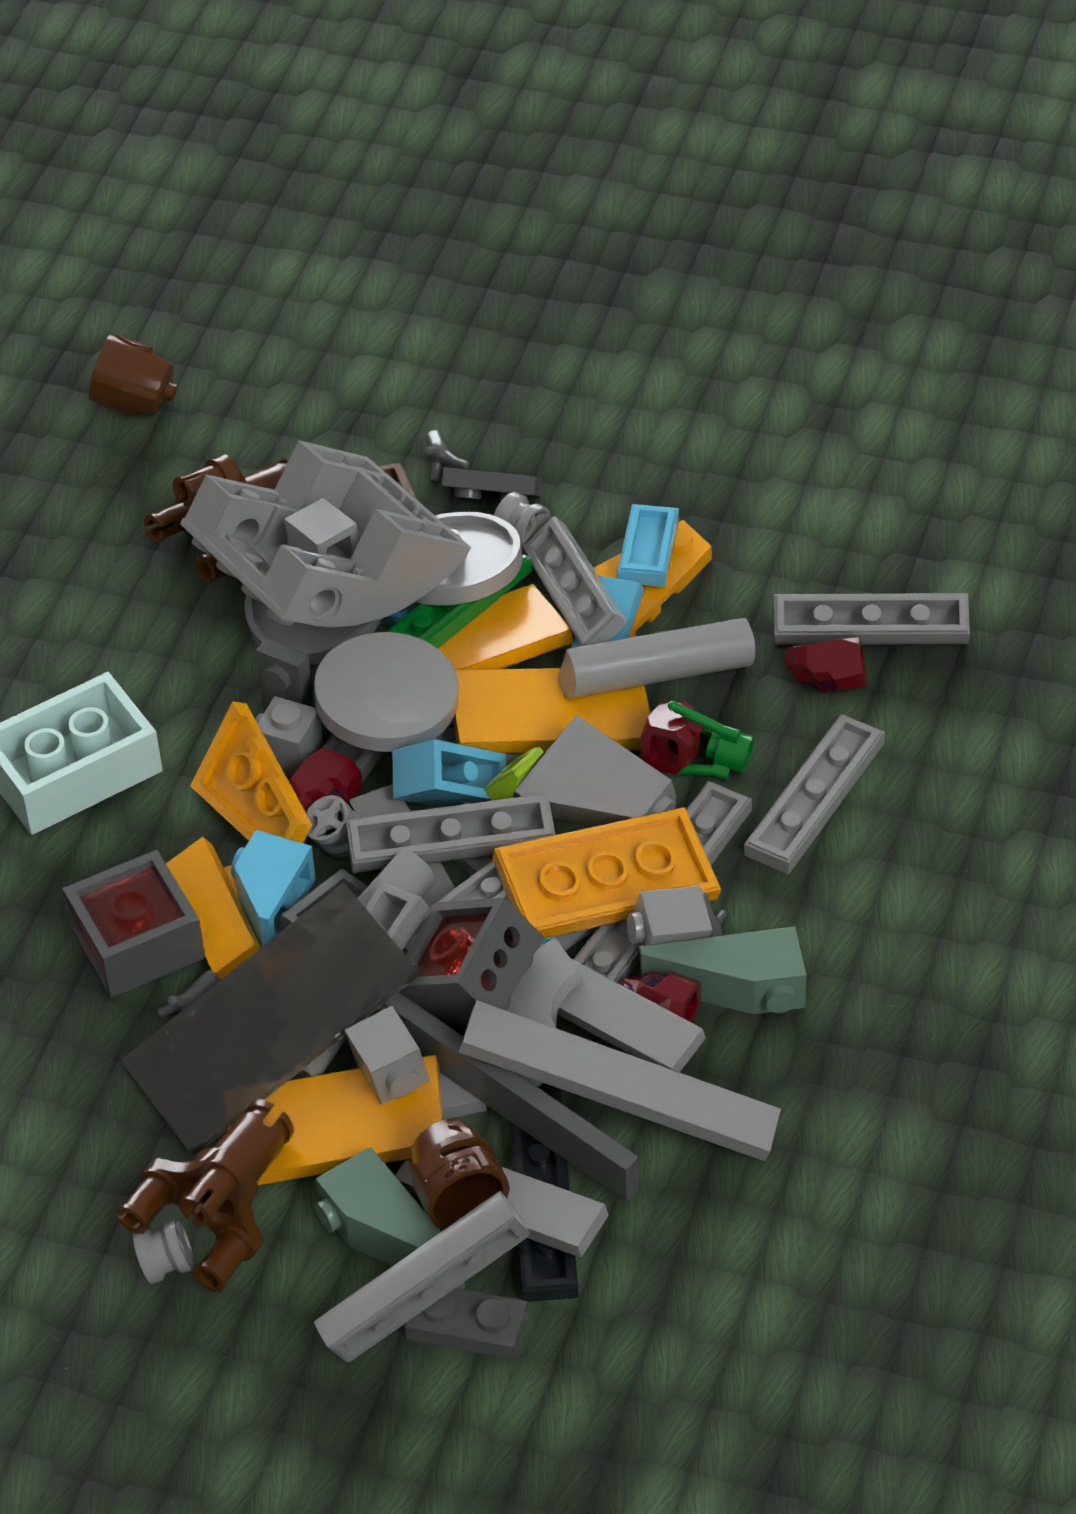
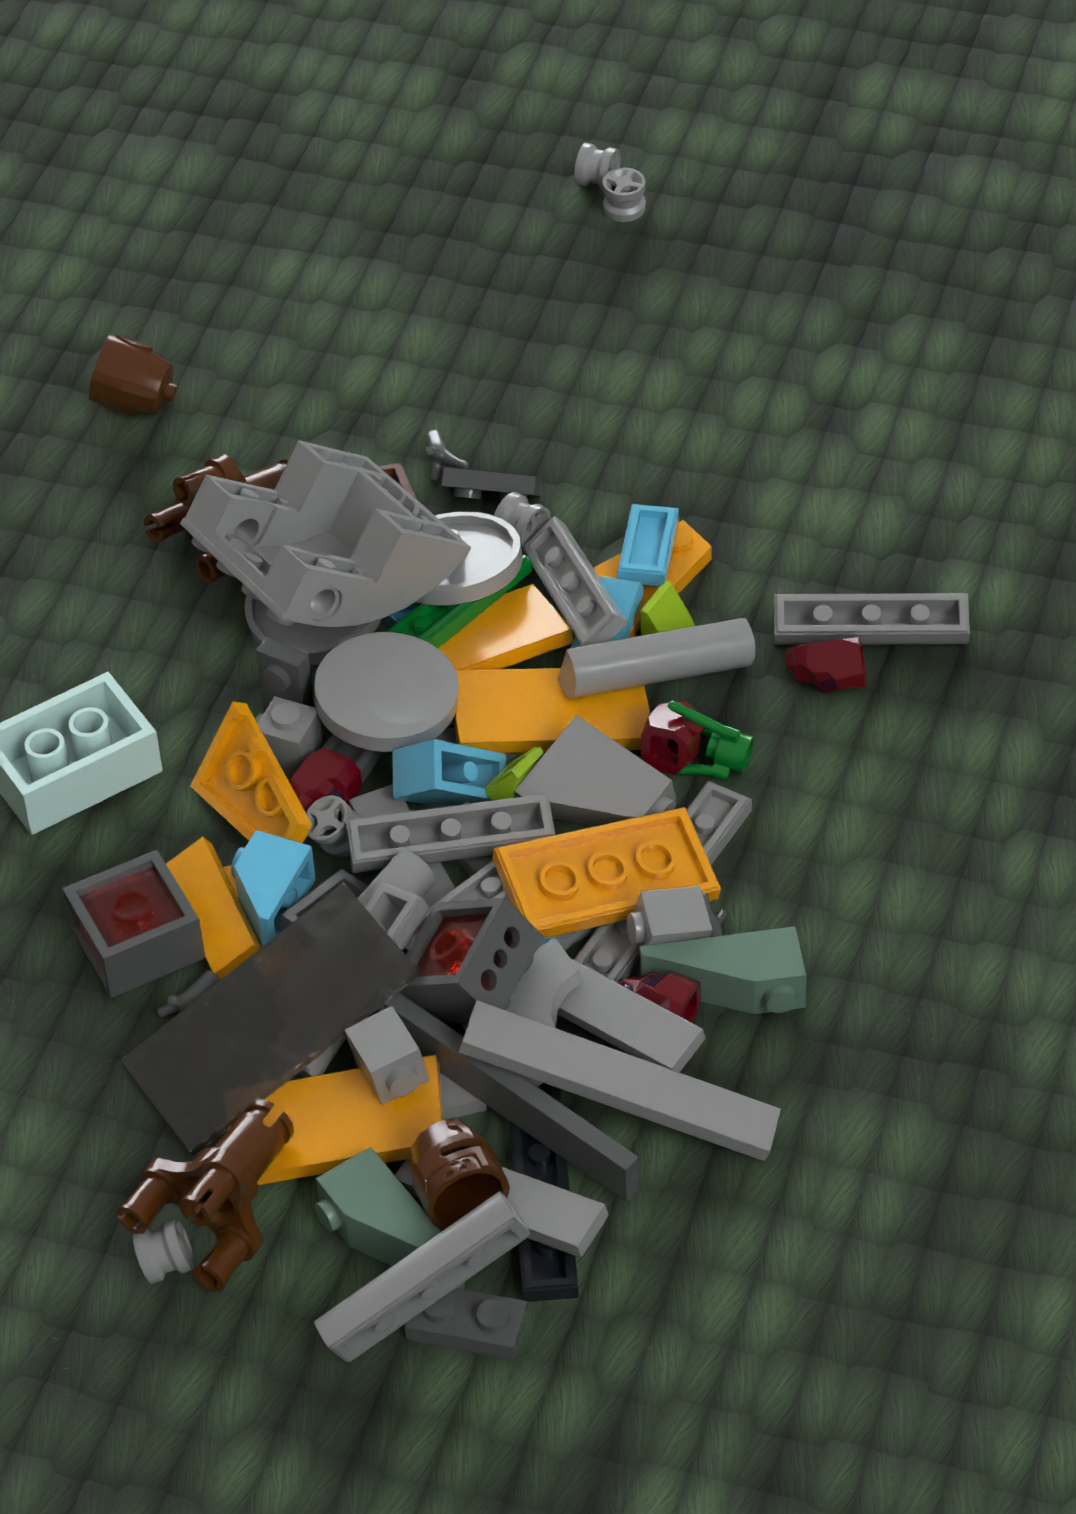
light grey brick [284,498,359,559] -> none
light grey tile [744,714,885,875] -> none
none -> light grey wheel [574,142,621,190]
none -> light grey wheel [602,167,646,222]
none -> lime slope [640,581,695,636]

